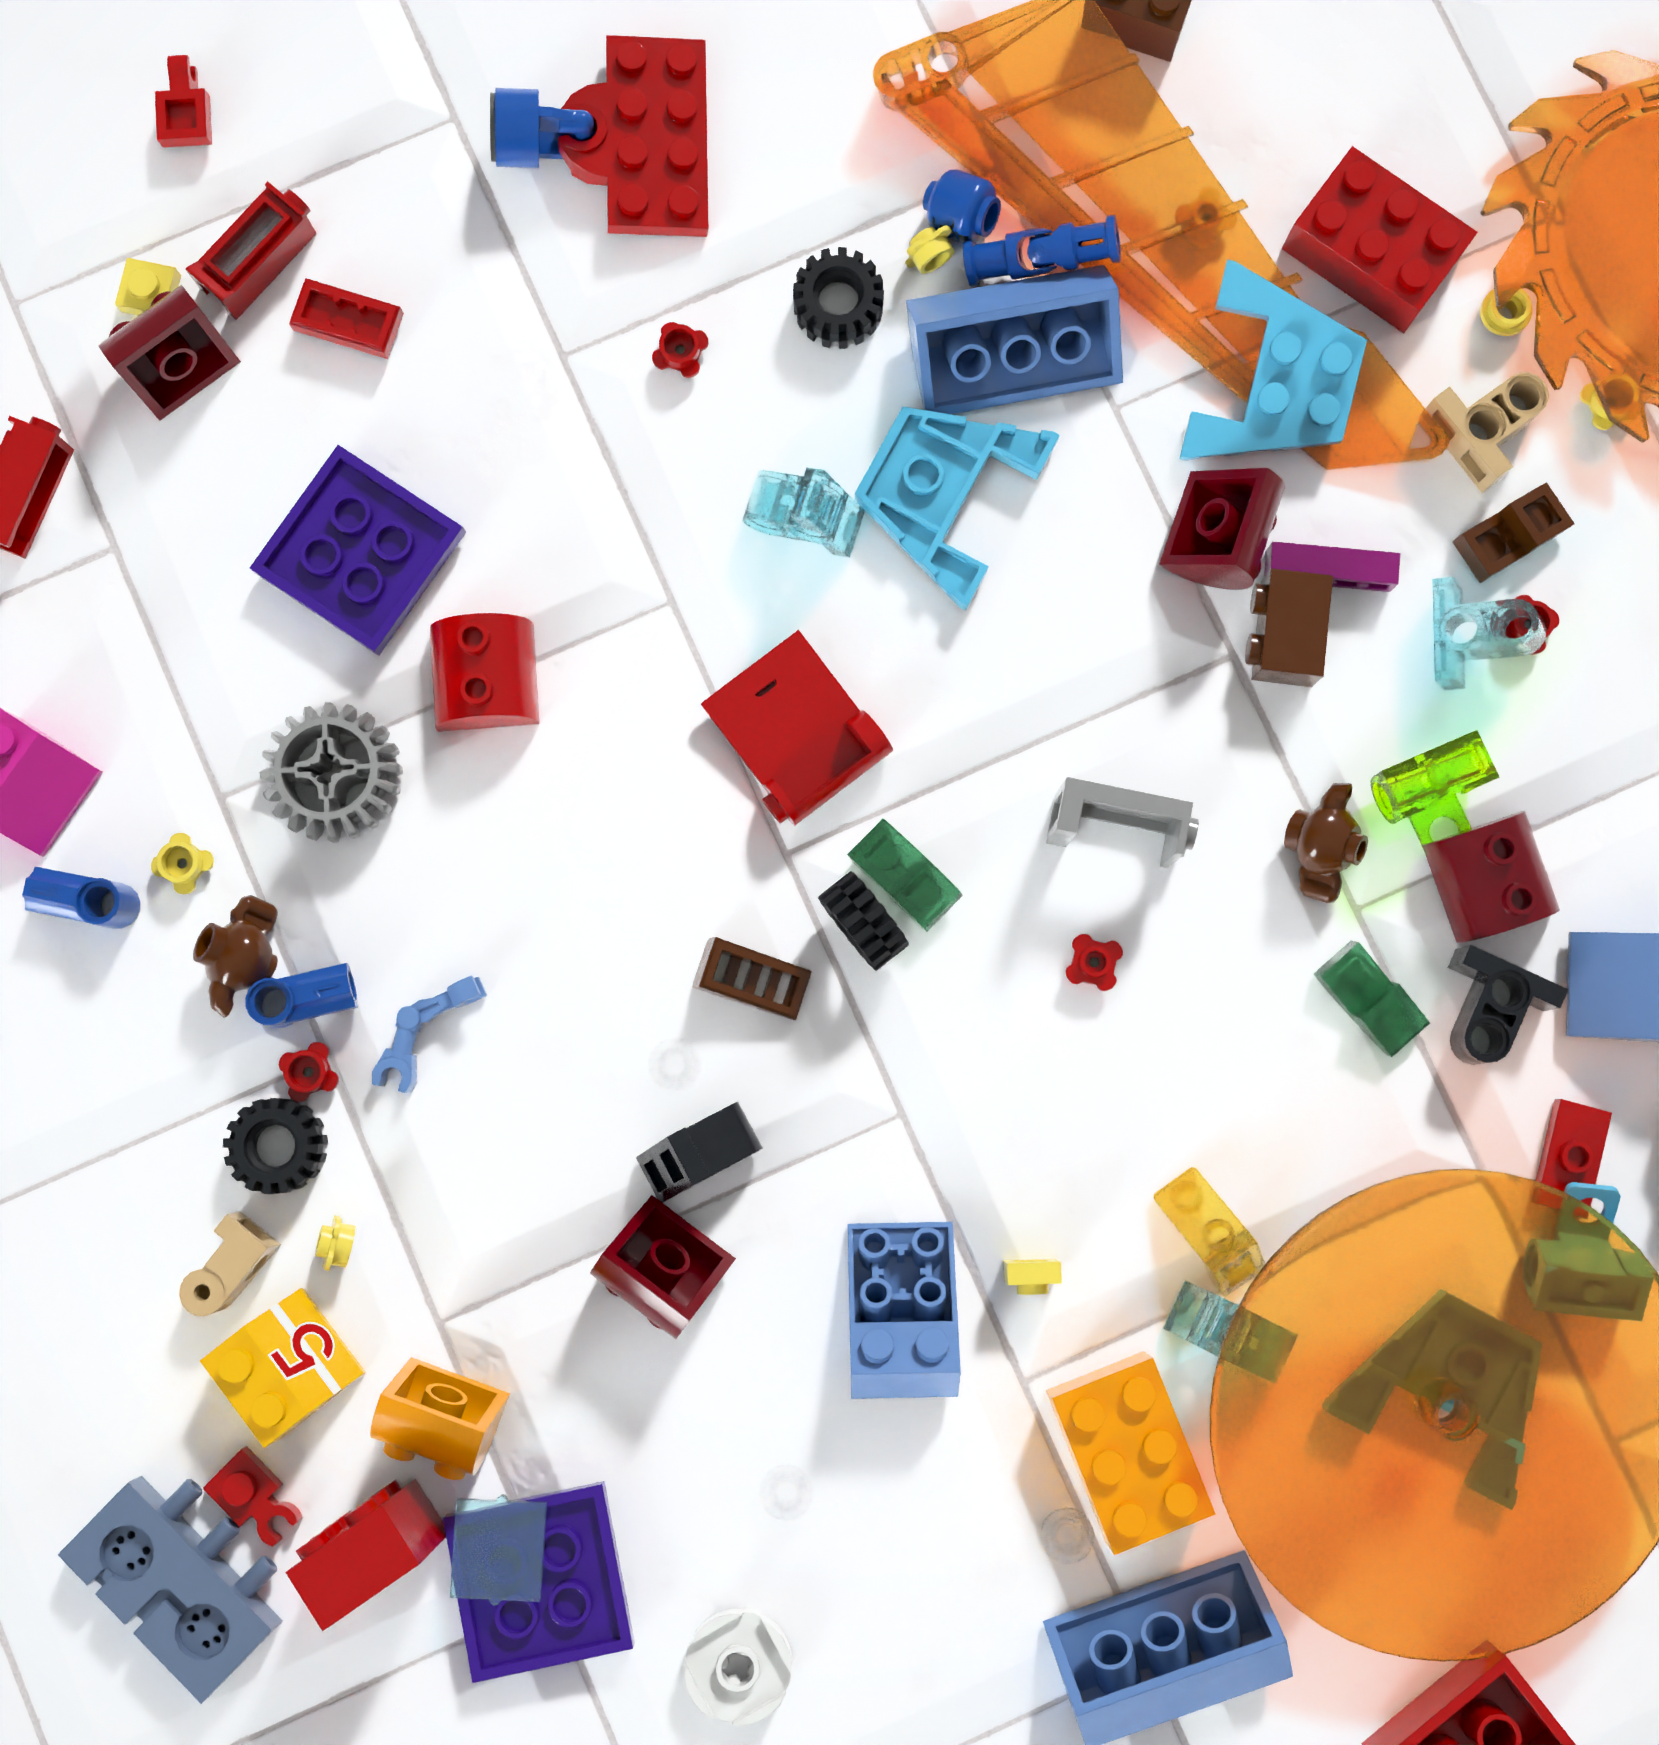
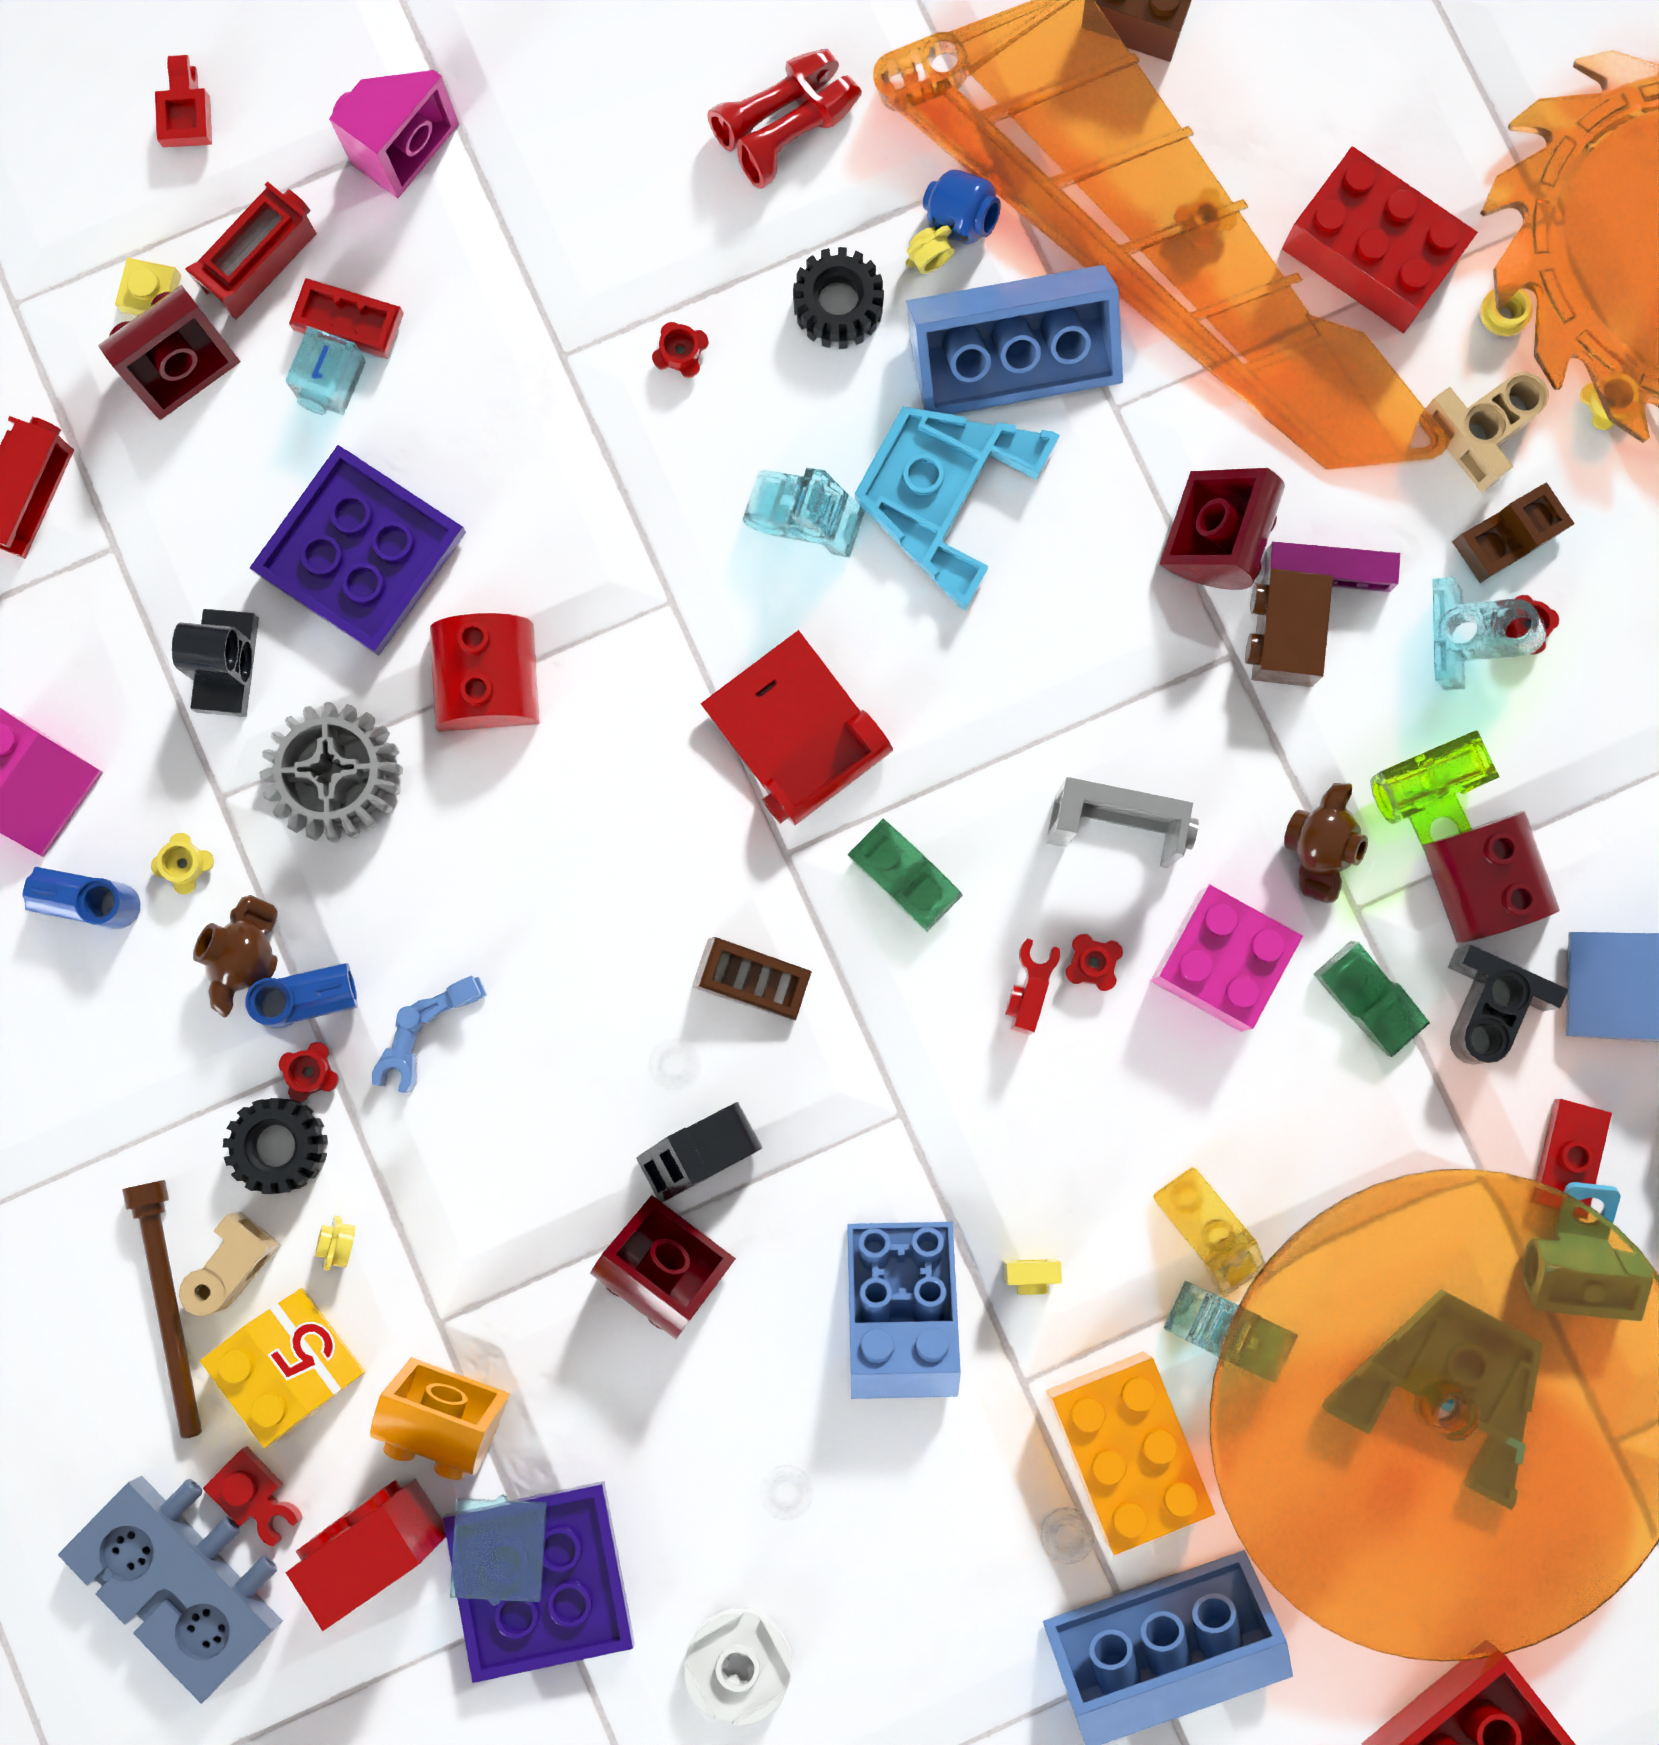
red plate [490,35,709,237] -> none
black tyre [818,871,909,971] -> none
blue piece [963,214,1121,287] -> none
medium azure wing [1179,259,1367,460] -> none
none -> reddish brown piece [122,1180,202,1439]
none -> black tile [171,609,259,717]
none -> clear light blue brick [285,326,366,416]
none -> dark pink slope [329,70,459,199]
none -> red piece [707,49,862,189]
none -> red plate [1005,938,1060,1035]
none -> dark pink brick [1150,884,1303,1032]

